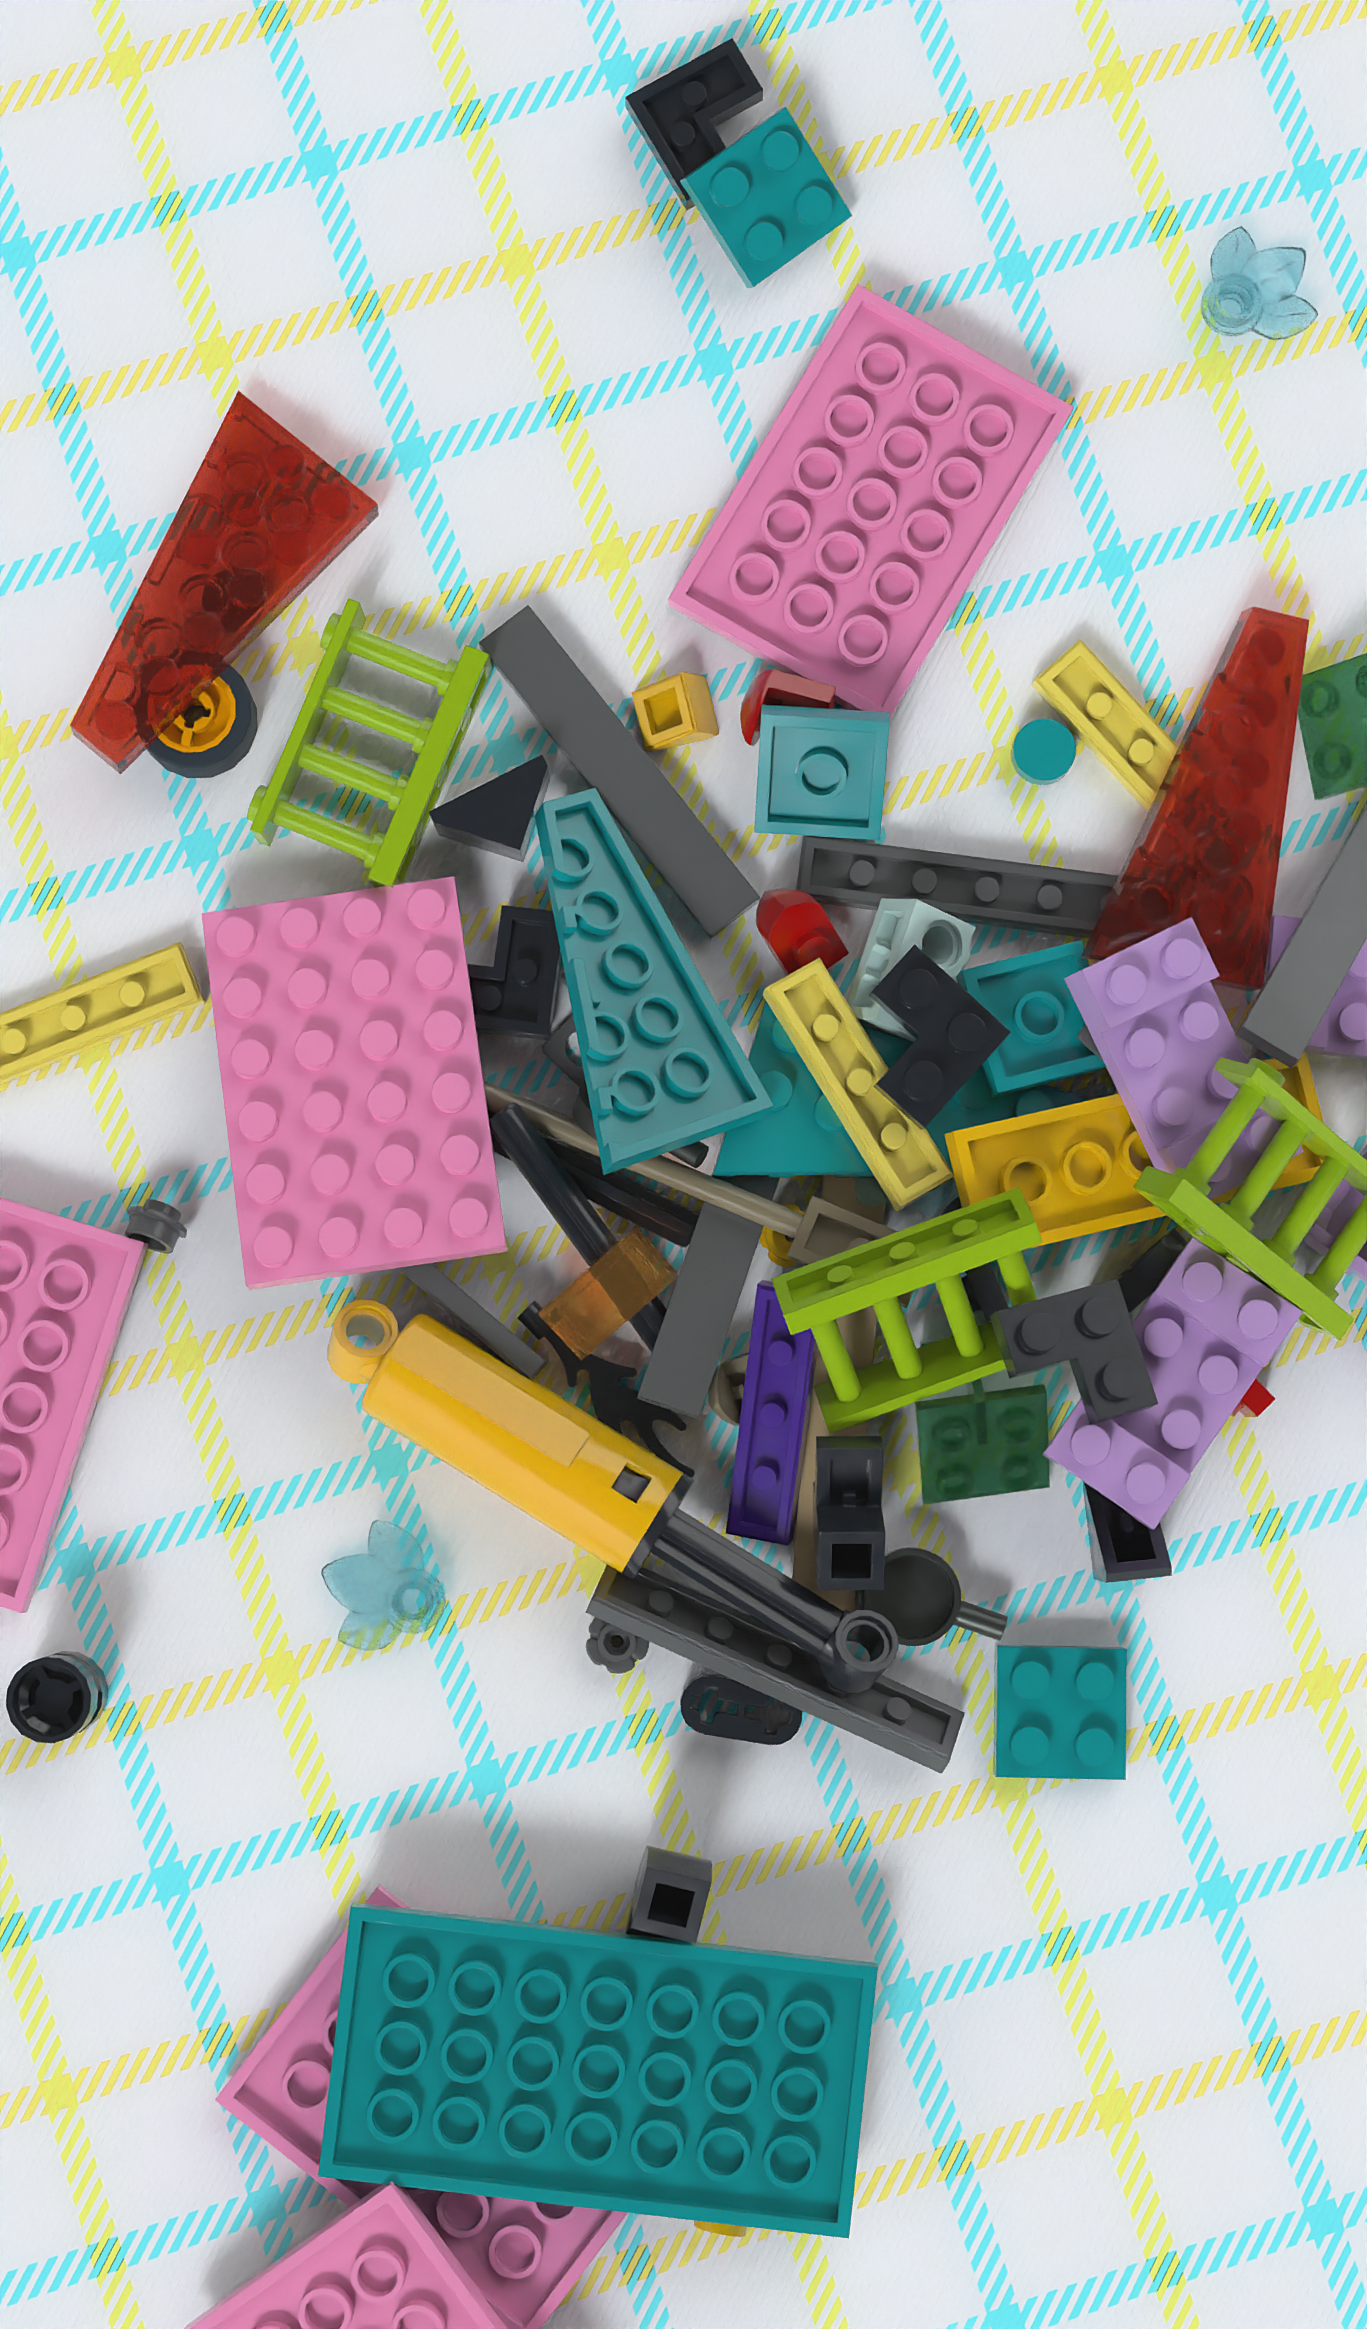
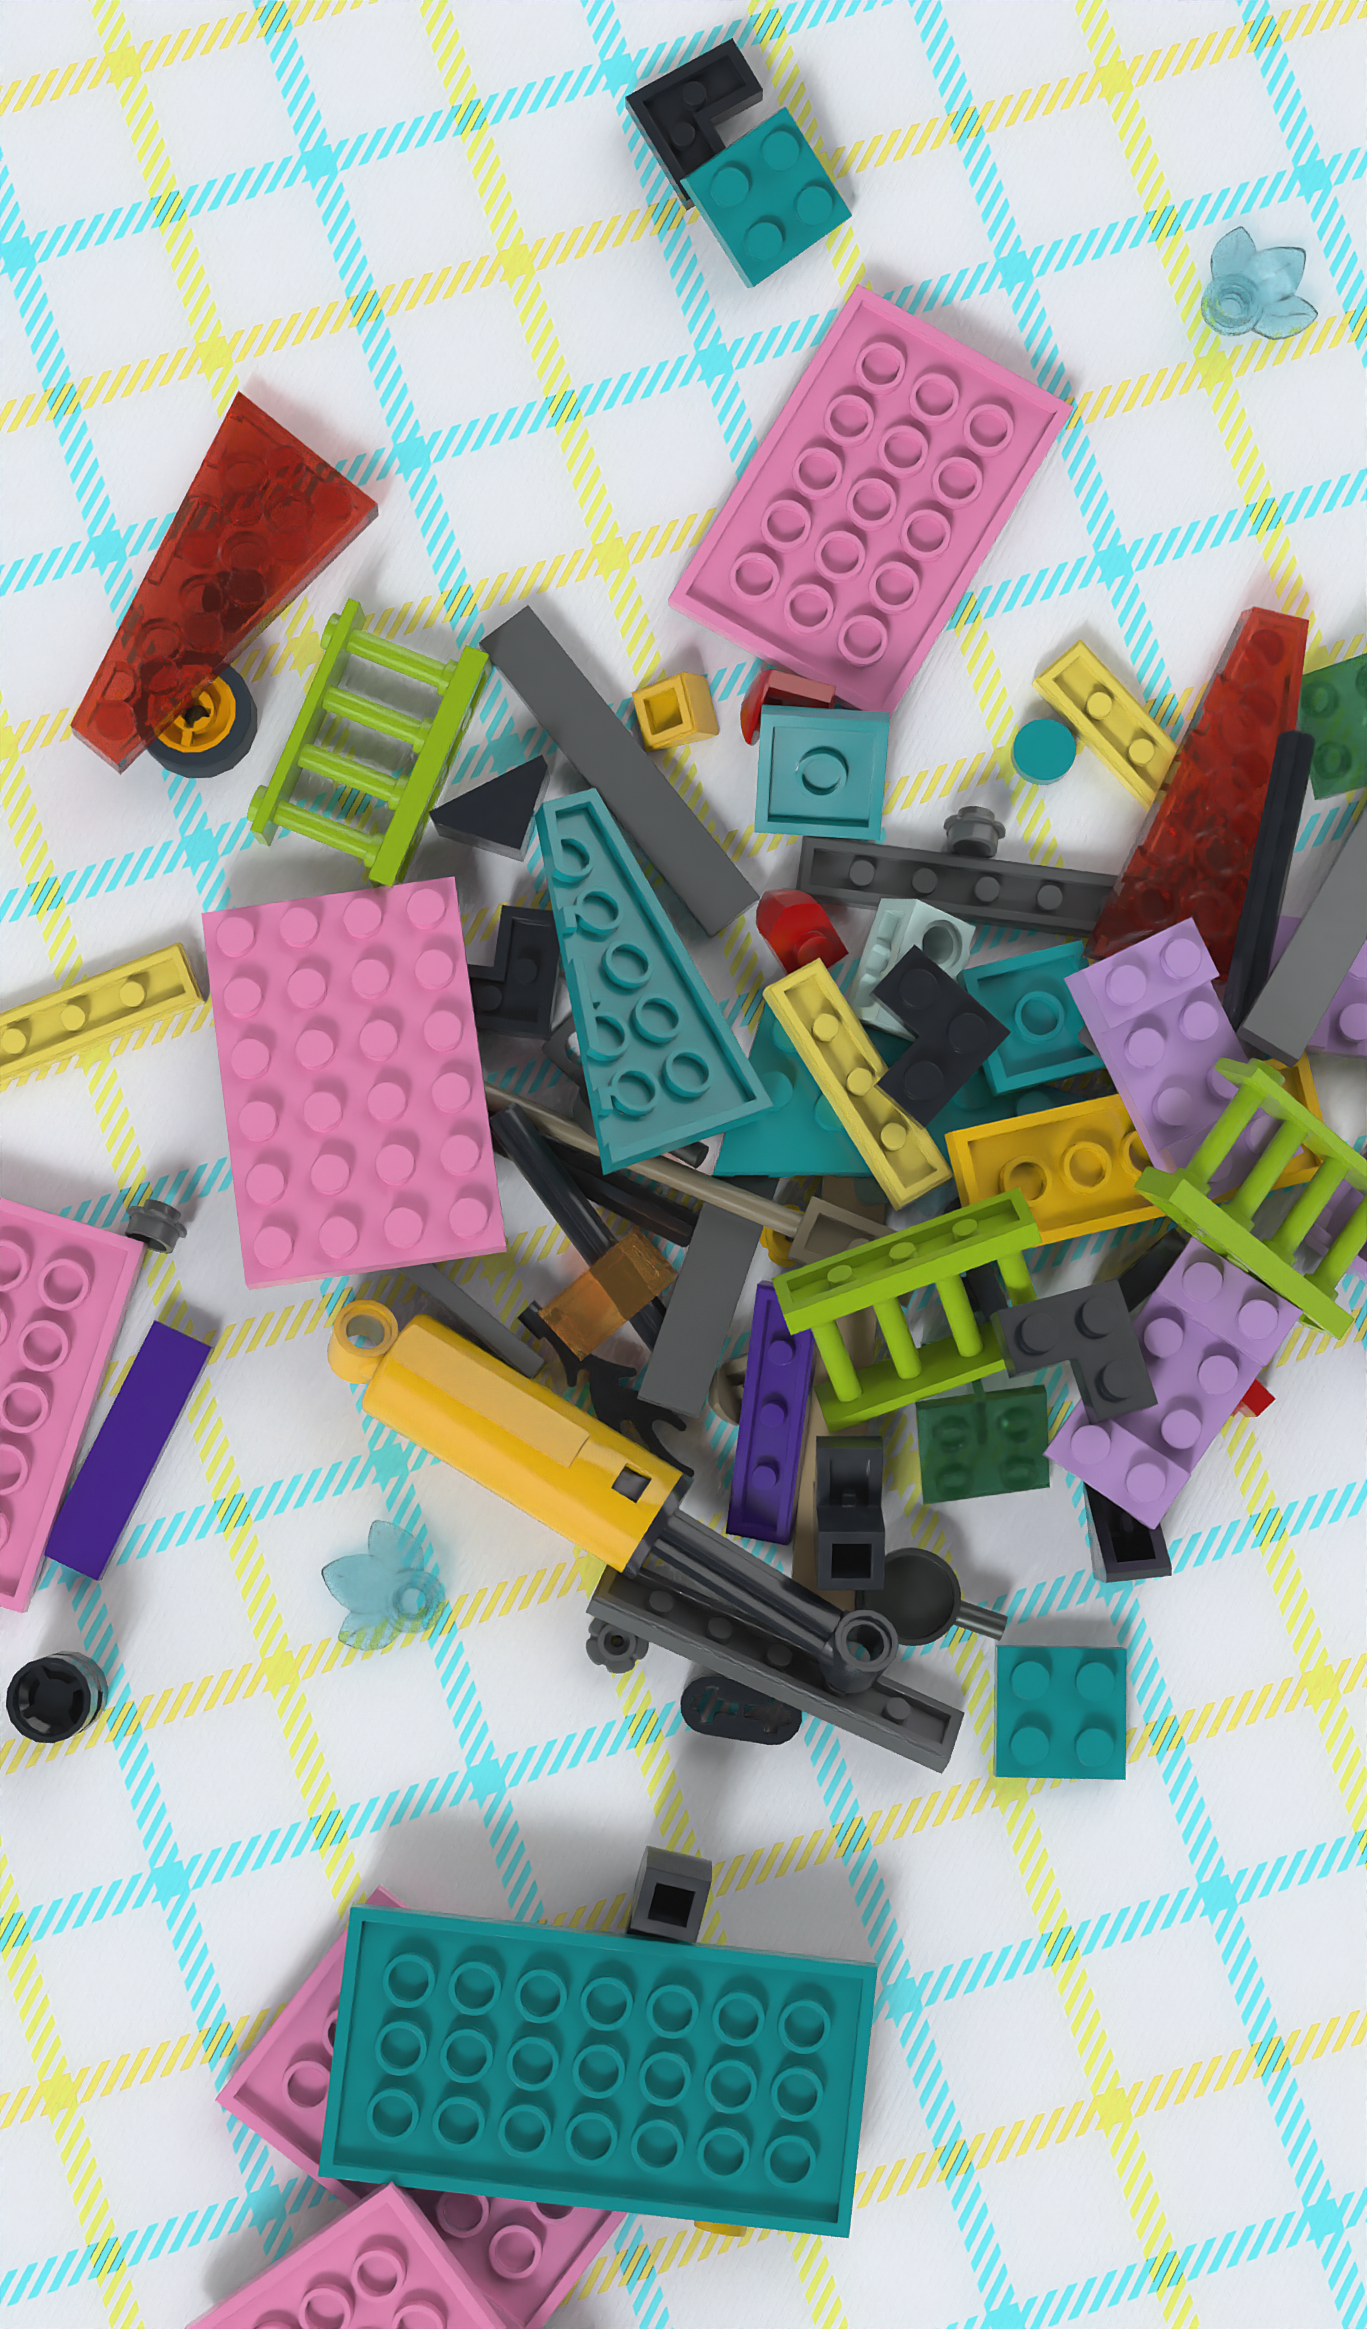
none -> dark purple tile [44,1320,215,1581]
none -> dark grey plate [943,806,1006,858]
none -> black axle [1222,730,1316,1038]

